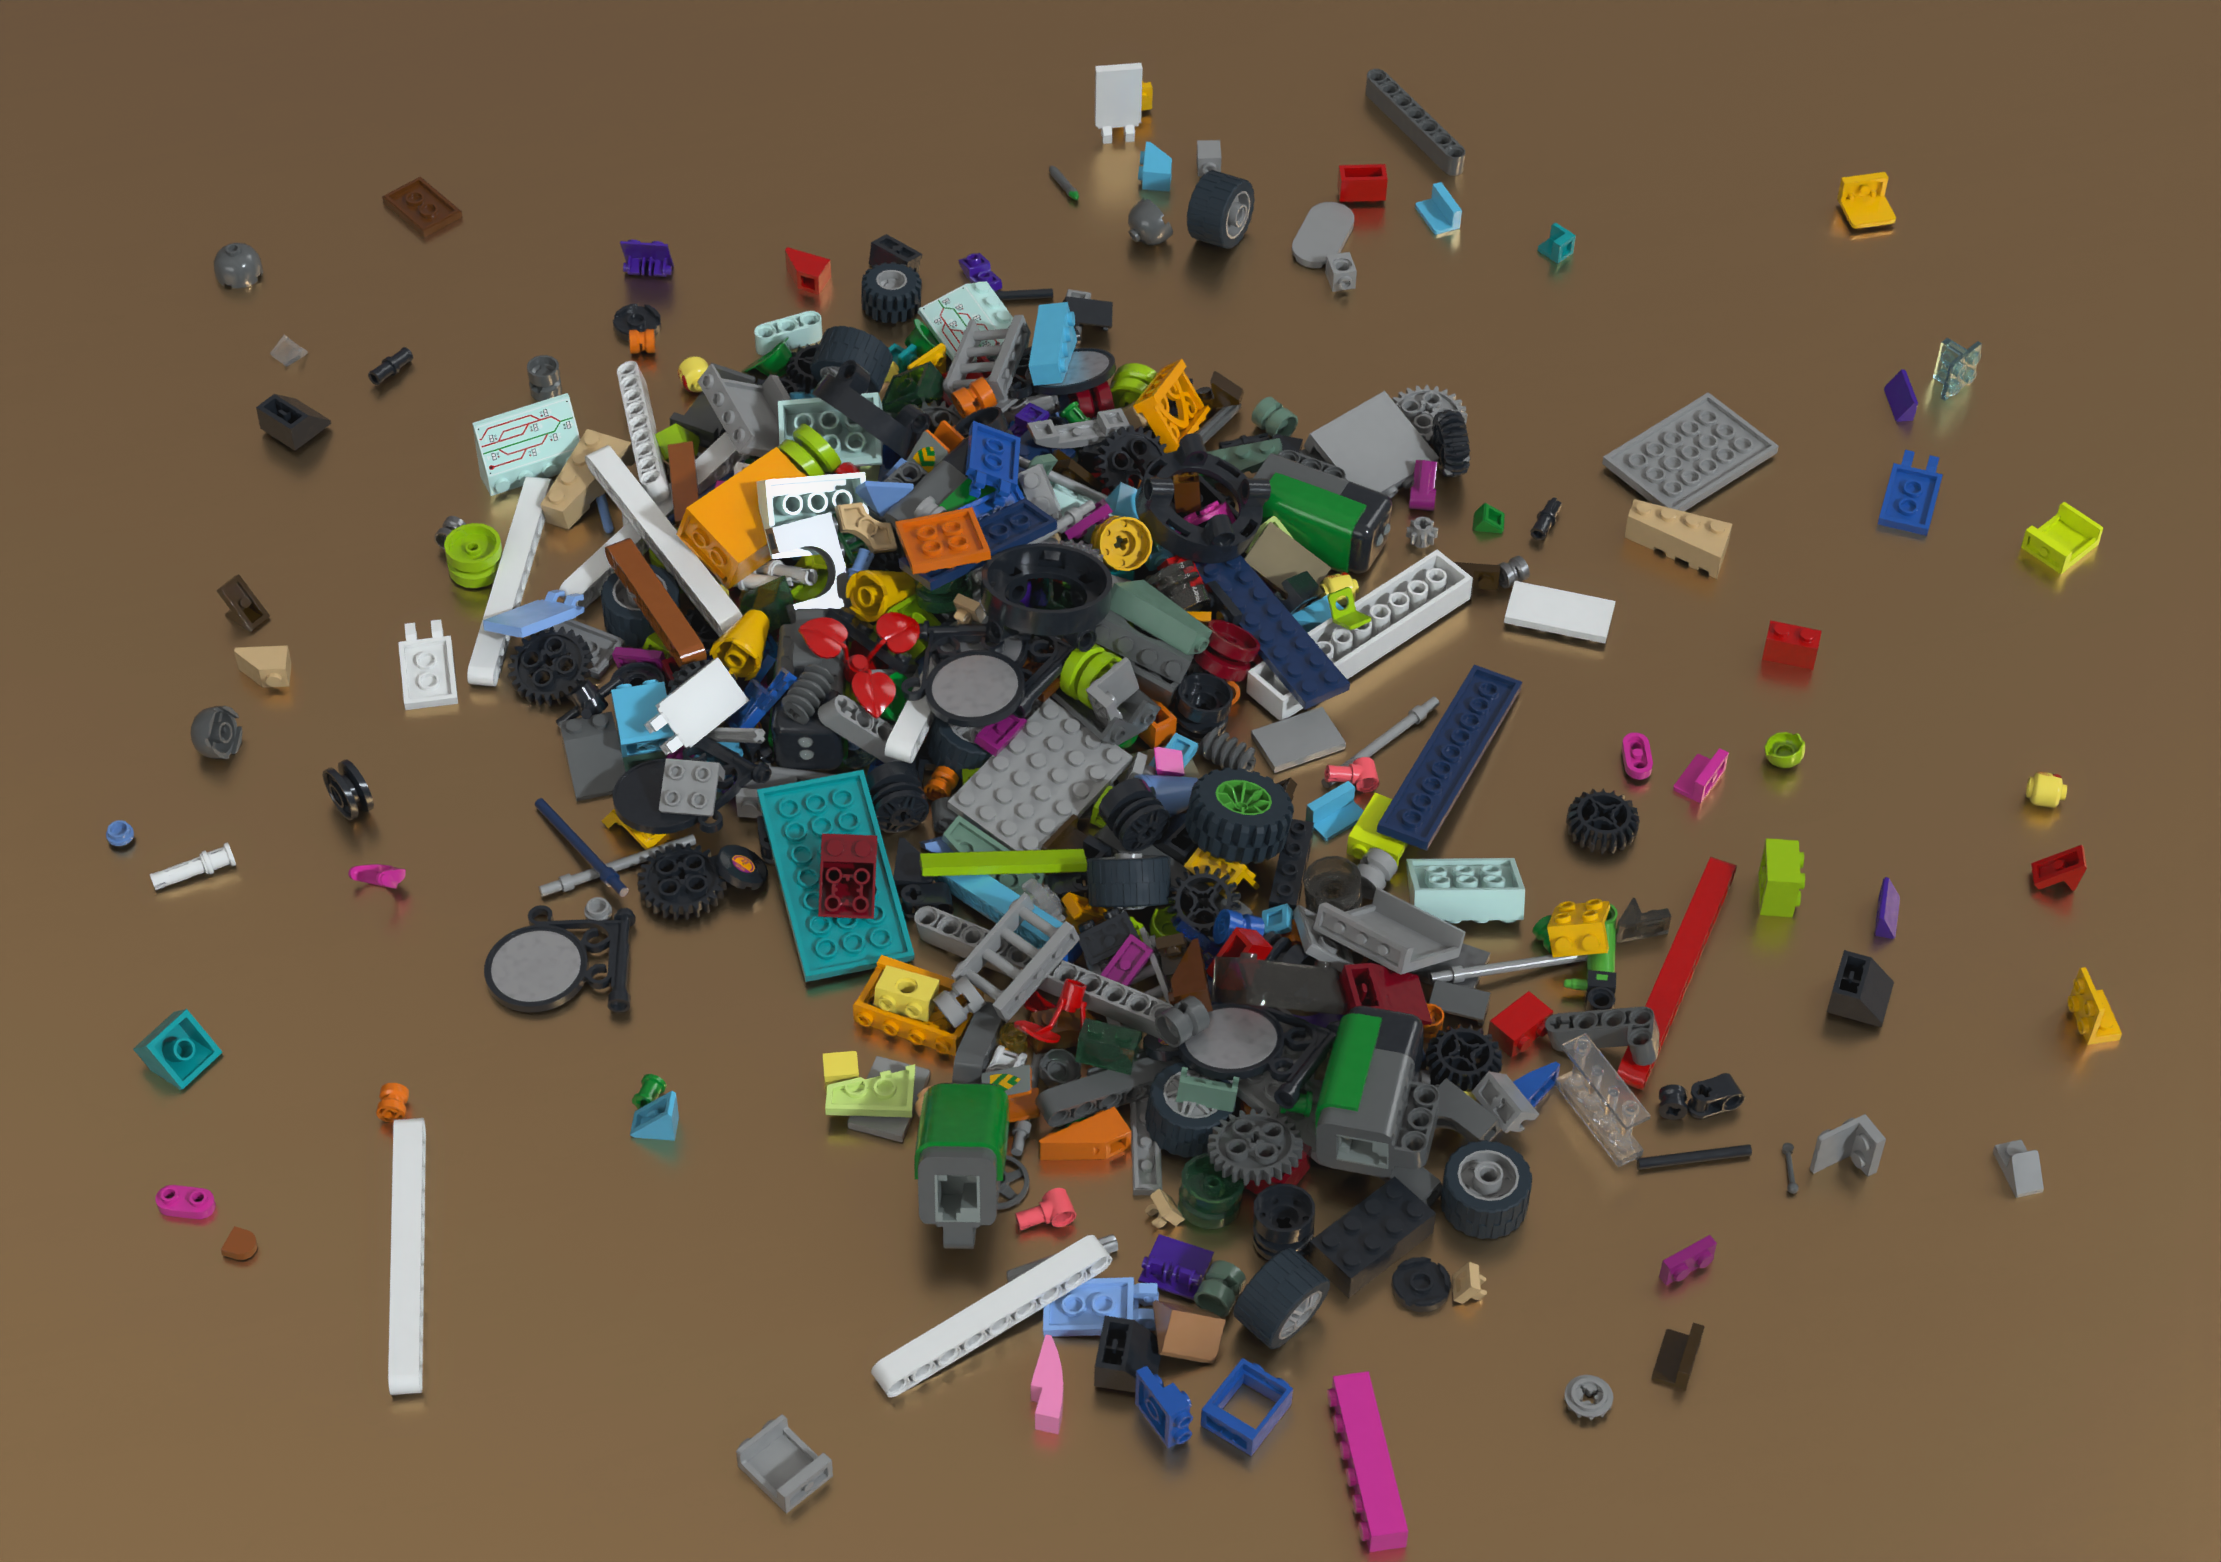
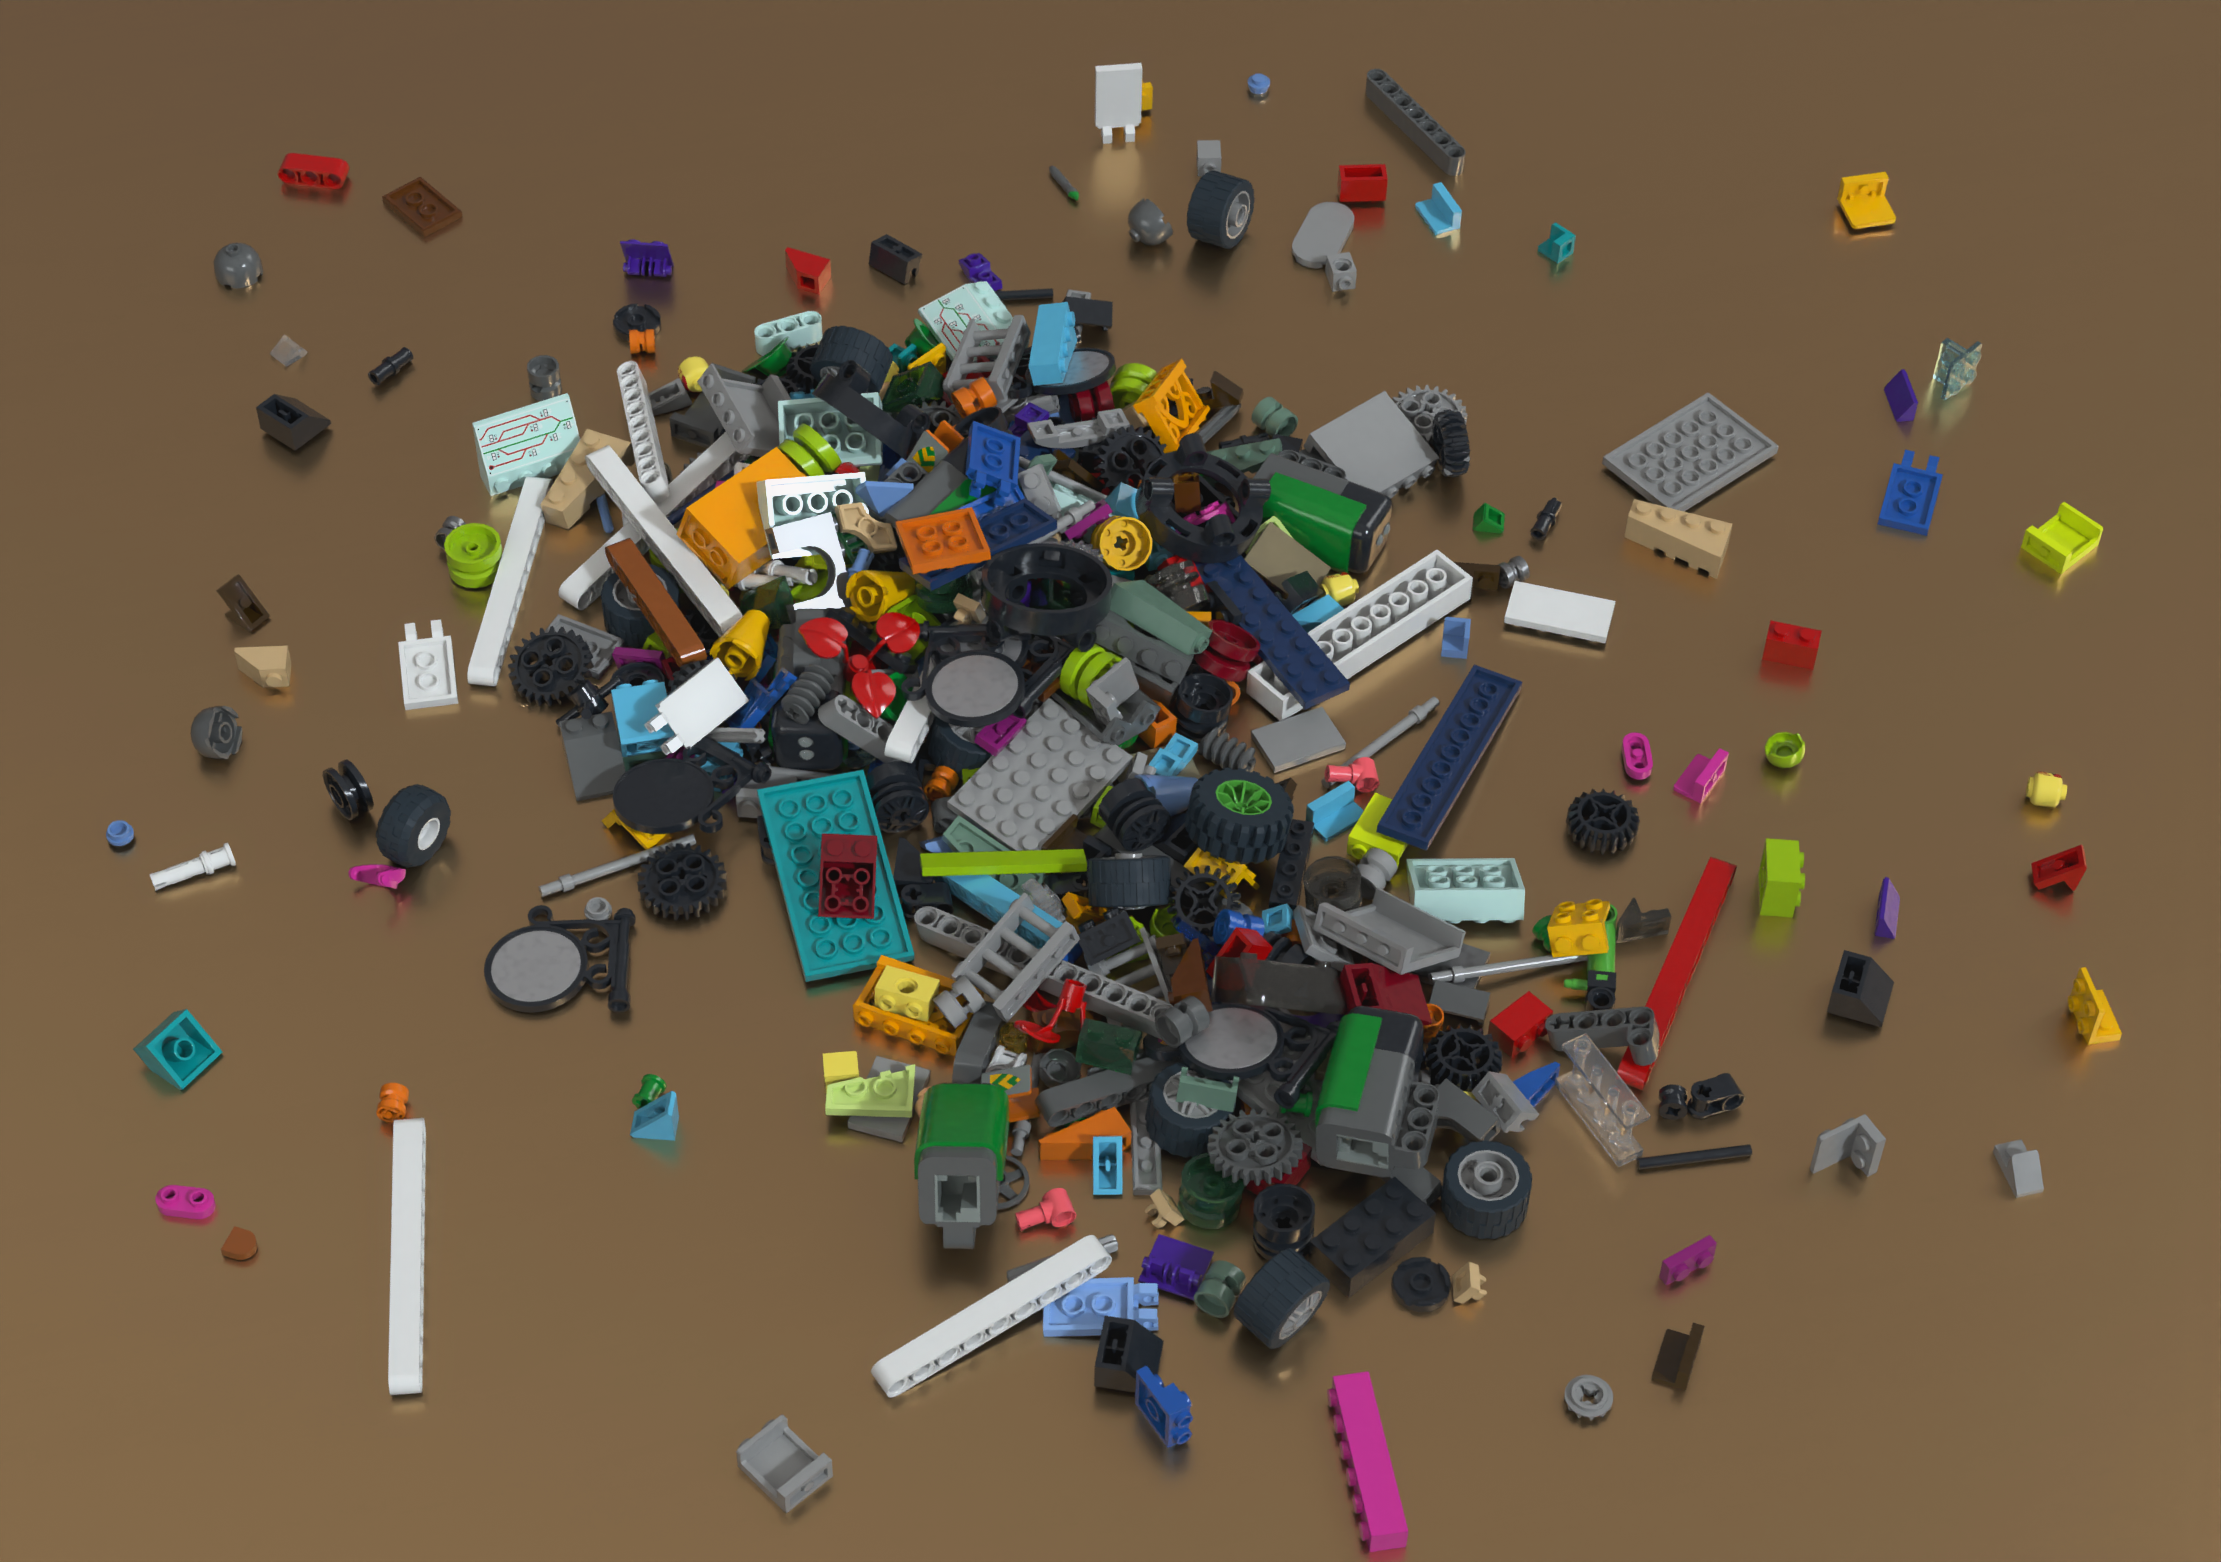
light blue tile [483,590,585,638] -> none
dark blue bar [535,798,629,897] -> none
lime slope [655,423,700,463] -> none
light grey bracket [659,758,725,817] -> none
dark orange tile [668,441,699,527] -> none
black tile [714,845,768,890] -> none
black wheel [861,262,922,323] -> none
light grey wheel [914,496,947,518] -> none
bright pink slope [1031,1334,1063,1434] -> none
green bush [1059,401,1092,424] -> none
magenta plate [1100,934,1154,986] -> none
medium azure slope [1138,142,1172,191] -> none
medium nougat slope [1153,1300,1226,1364] -> none
slope [1154,747,1185,776] -> none
blue window [1201,1358,1293,1456] -> none
lime bracket [1327,587,1372,630] -> none
light grey gear [1406,517,1438,548] -> none
magenta piece [1409,460,1437,511] -> none
dark grey hinge [1782,1143,1799,1194] -> none
none -> red beam [278,153,350,189]
none -> black wheel [376,784,451,868]
none -> light grey slope [649,378,693,416]
none -> medium azure slope [1092,1136,1122,1195]
none -> medium blue plate [1247,73,1270,94]
none -> medium blue panel [1441,617,1471,659]

